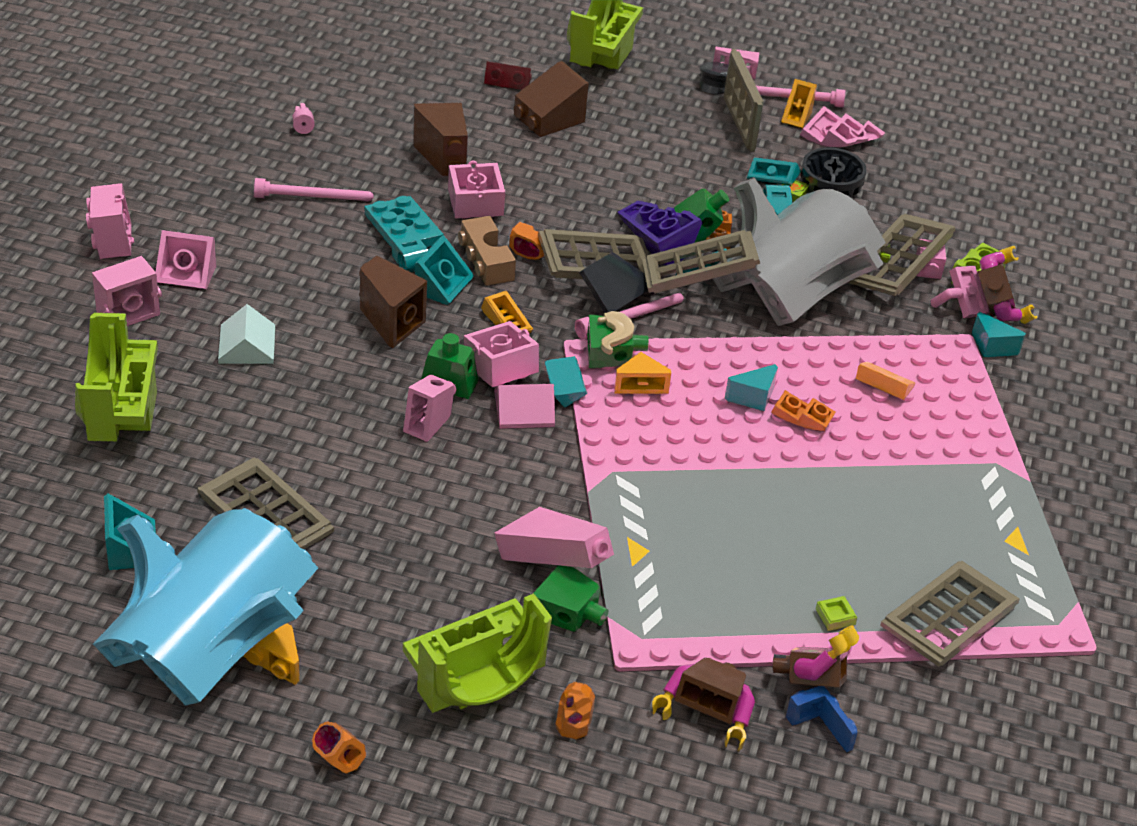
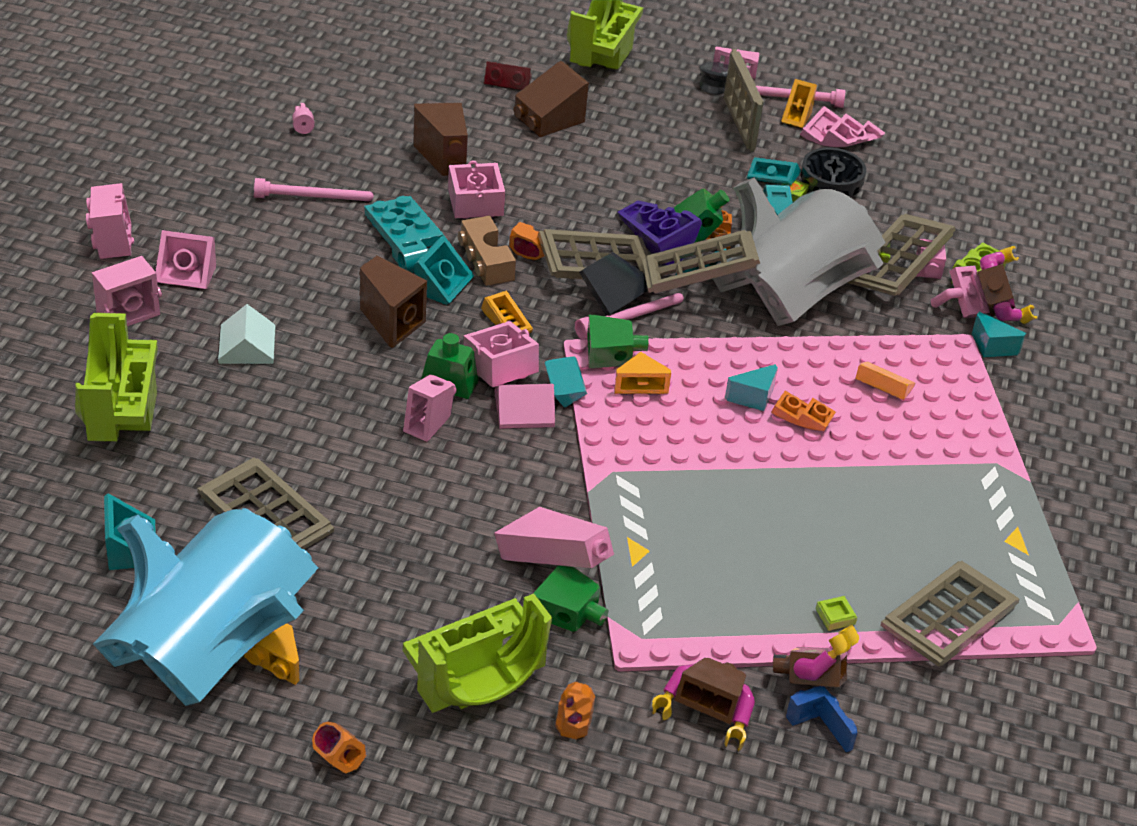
tan piece [598,311,635,355] -> none

